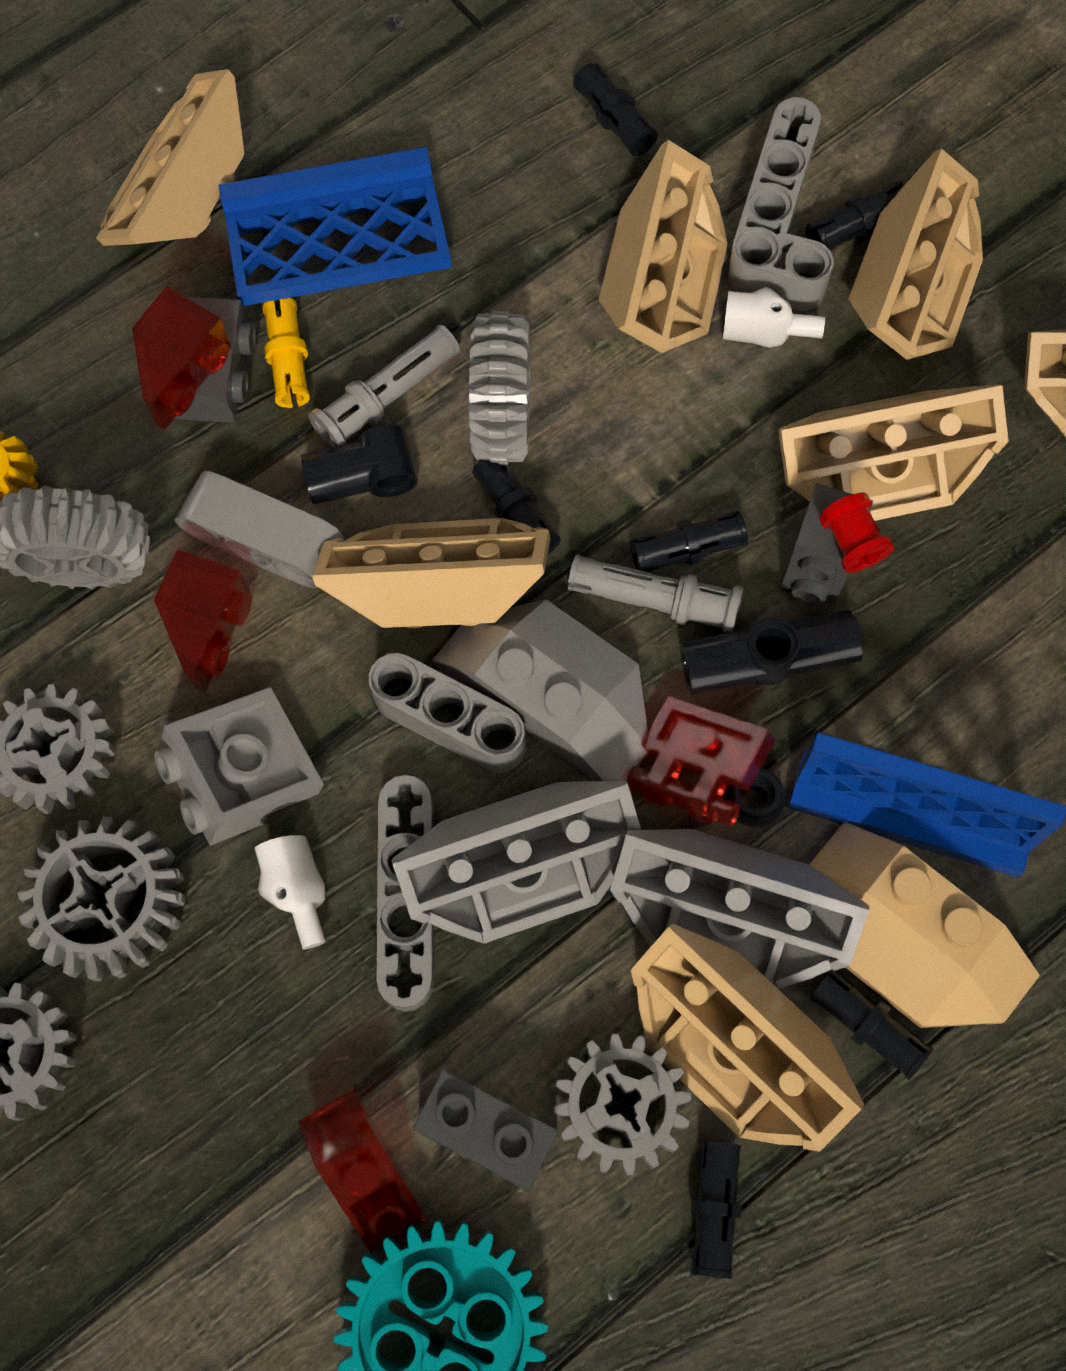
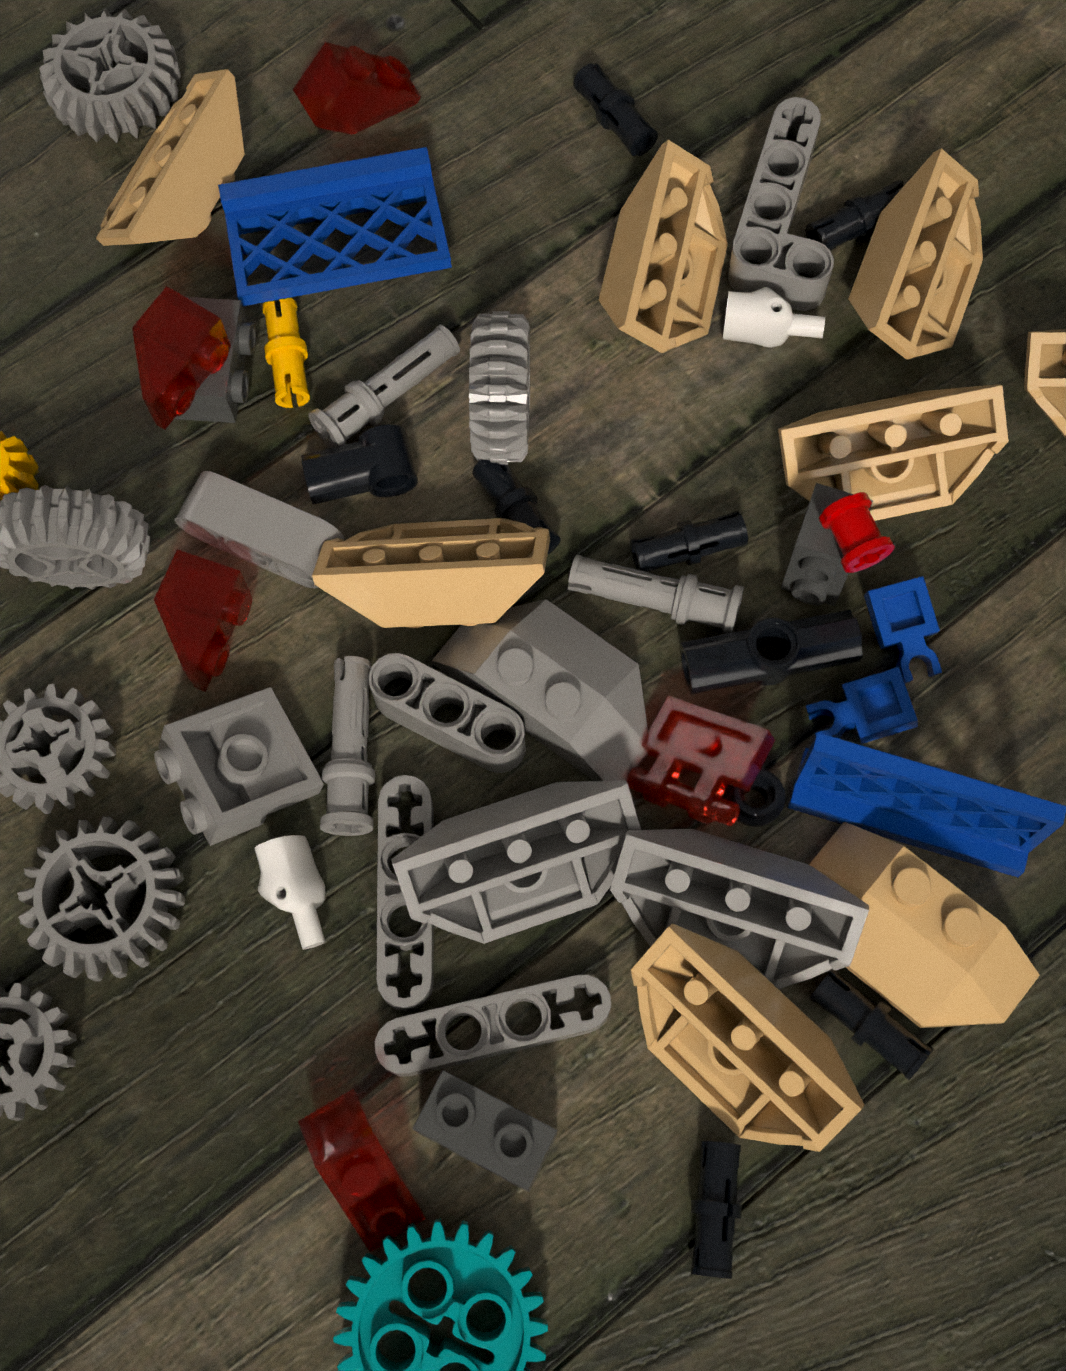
light grey gear [554,1034,691,1176] -> none
none -> light grey gear [39,8,181,143]
none -> clear red slope [293,42,422,135]
none -> light grey pin [320,656,375,836]
none -> light grey beam [375,975,611,1077]
none -> blue plate [806,667,918,744]
none -> blue plate [864,576,942,684]

